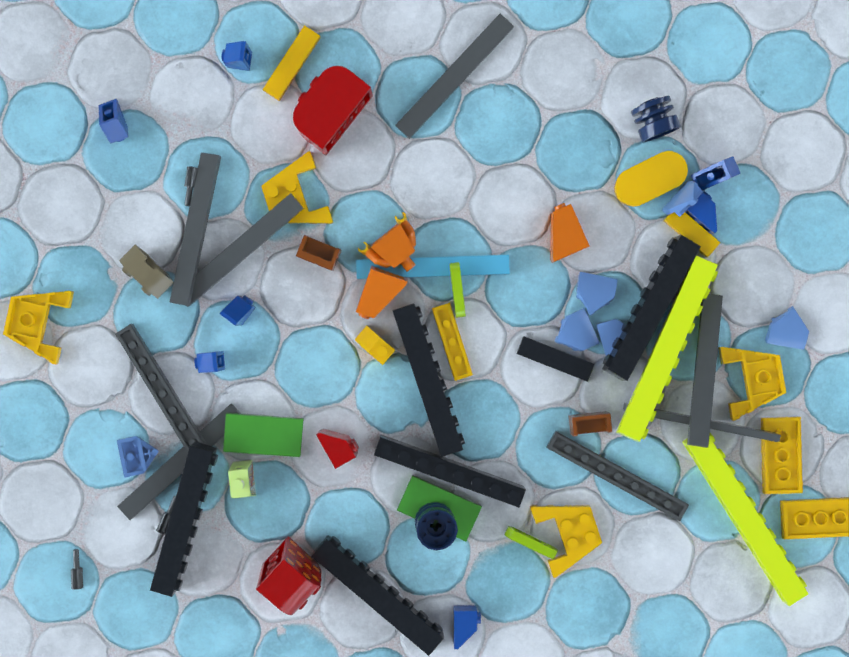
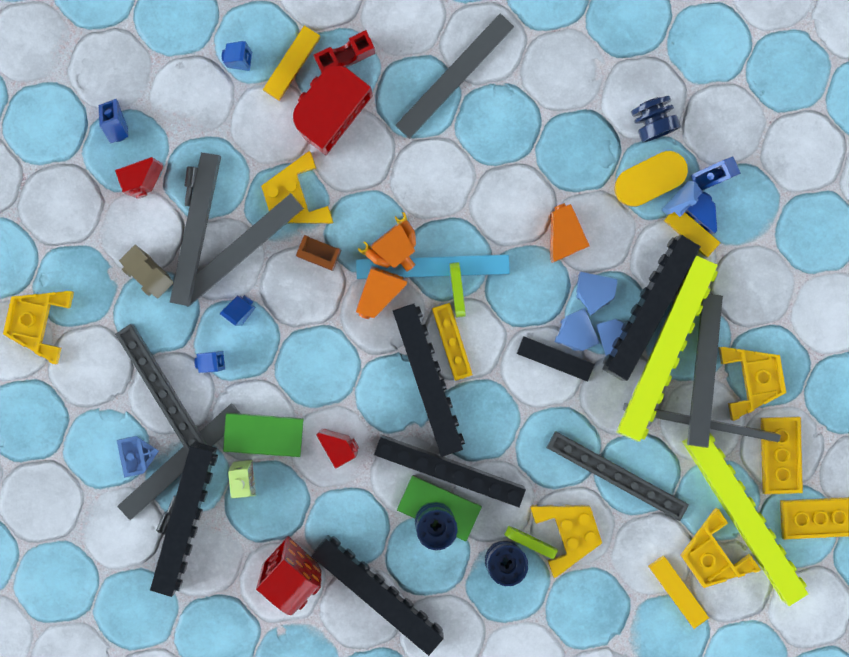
dark grey axle [71,549,83,590] -> none
yellow slope [355,325,396,365] -> none
blue slope [453,605,481,649] -> none
dark orange panel [568,411,612,436] -> none
medium blue slope [765,306,809,350] -> none
none -> red slope [115,157,164,199]
none -> red arch [313,30,375,73]
none -> dark blue wheel [485,541,528,586]
none -> yellow tile [648,555,709,629]
none -> yellow wing [680,508,761,588]

